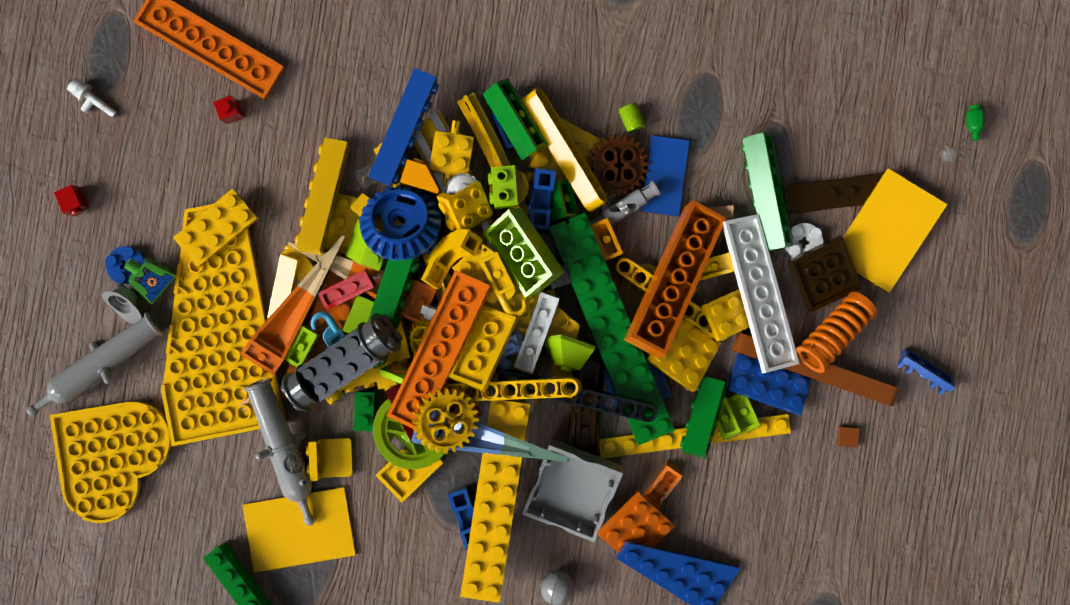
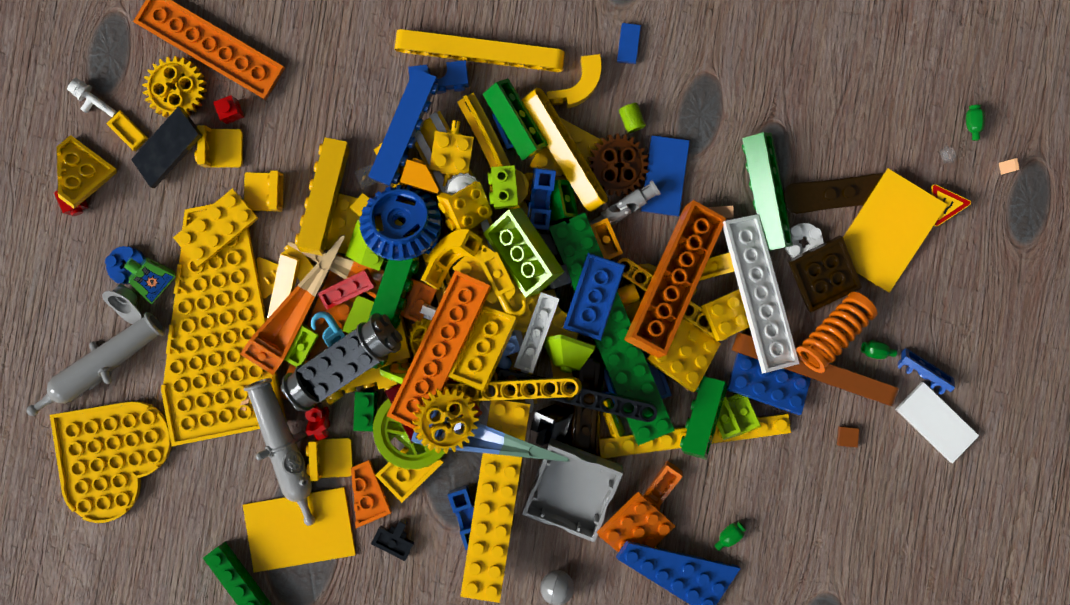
none -> yellow plate [56,135,117,209]
none -> yellow tile [106,111,149,152]
none -> black tile [131,106,203,188]
none -> yellow gear [142,56,207,118]
none -> yellow bracket [194,125,243,168]
none -> yellow bracket [244,171,284,212]
none -> yellow piece [256,257,278,298]
none -> red hips [305,406,330,441]
none -> orange wing [351,459,392,528]
none -> black hinge [371,519,415,561]
none -> yellow beam [394,29,565,72]
none -> blue arch [408,60,469,94]
none -> black panel [530,404,574,446]
none -> yellow arch [546,54,601,108]
none -> blue tile [563,253,626,341]
none -> yellow slope [602,398,625,438]
none -> blue tile [617,23,641,64]
none -> yellow plate [617,283,640,323]
none -> green plant [714,521,747,551]
none -> green plant [861,340,897,359]
none -> white tile [895,382,979,463]
none -> piece [931,184,971,227]
none -> light nougat piece [999,158,1020,175]

